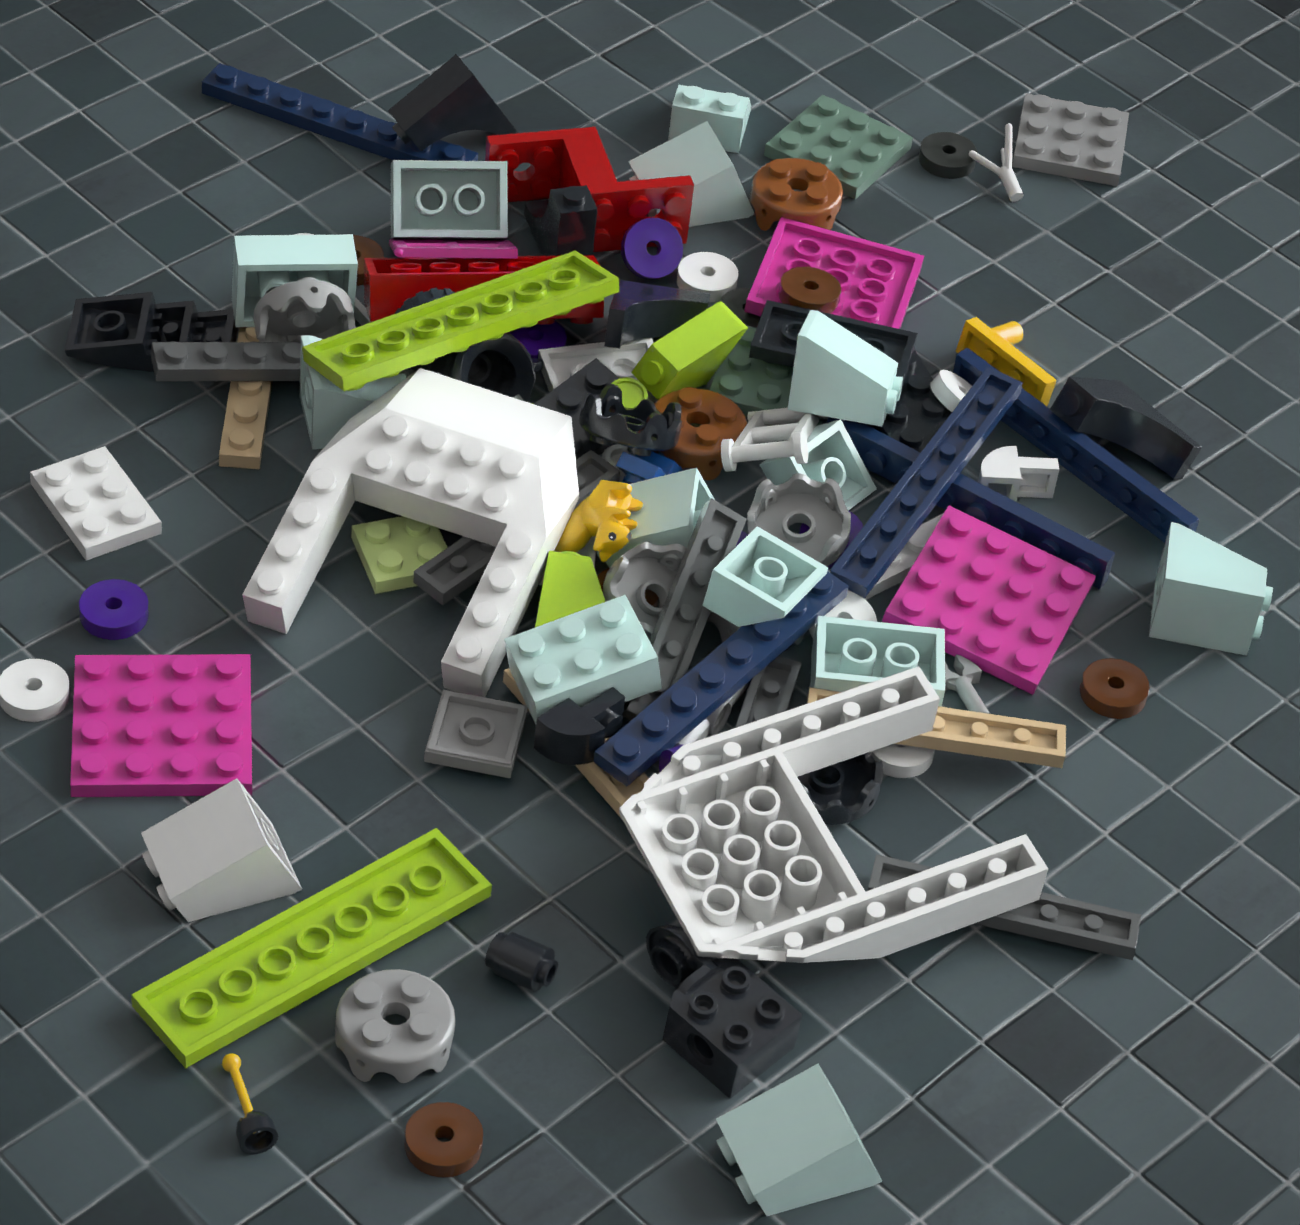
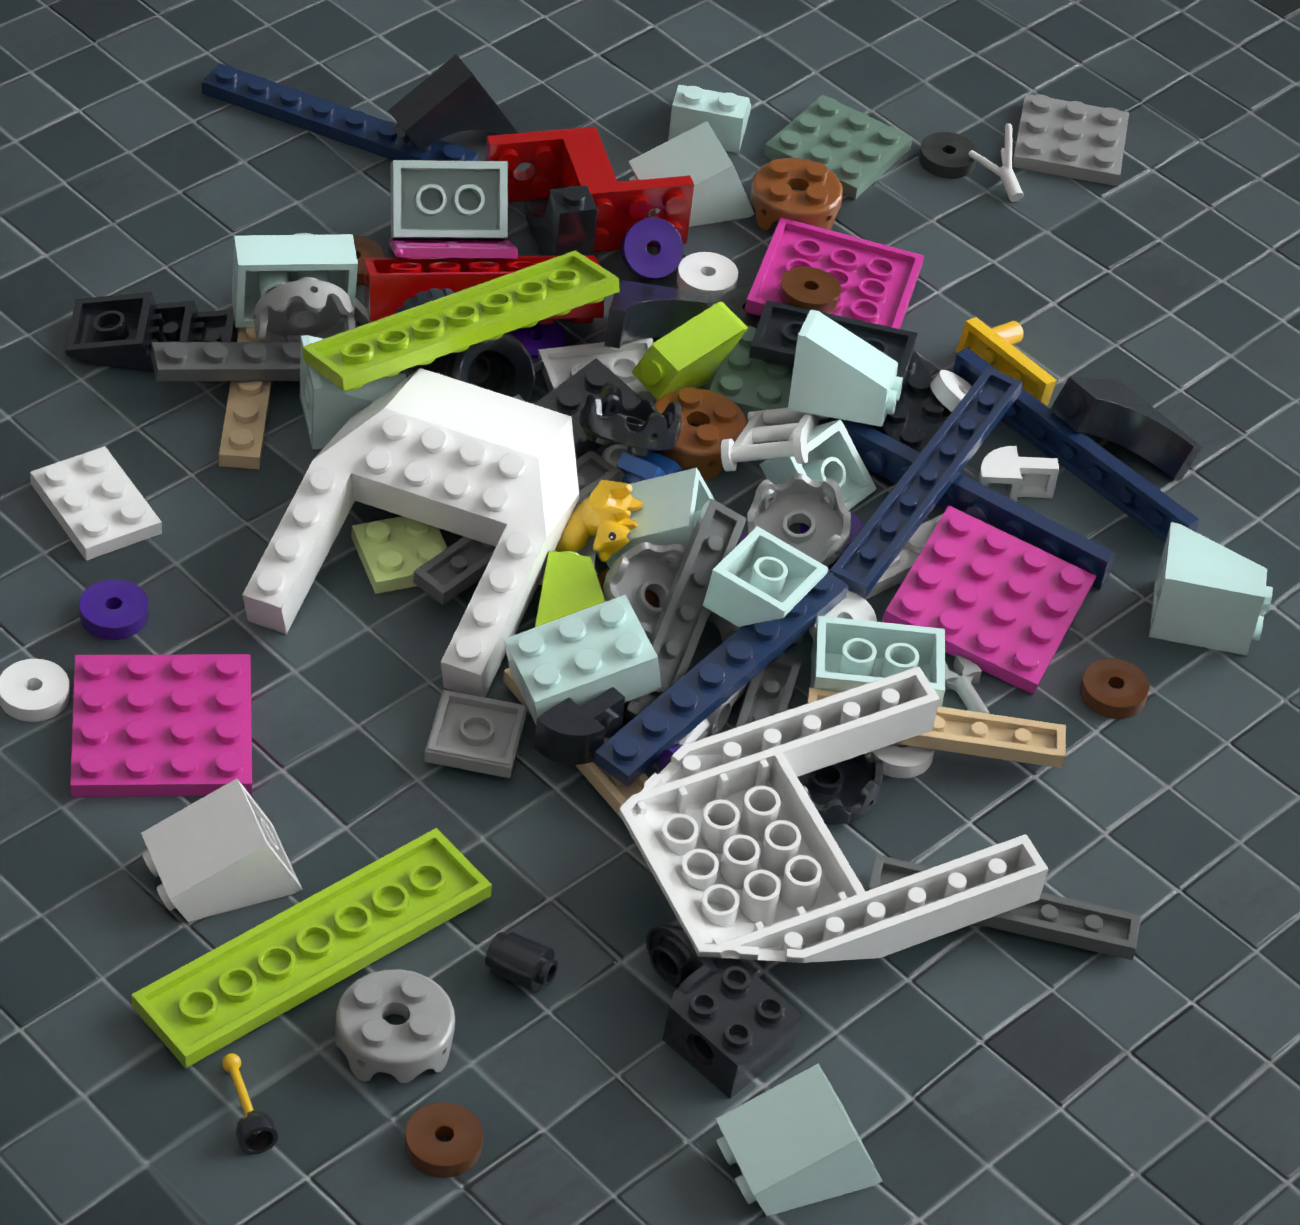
lime piece [611,377,648,408] -> none

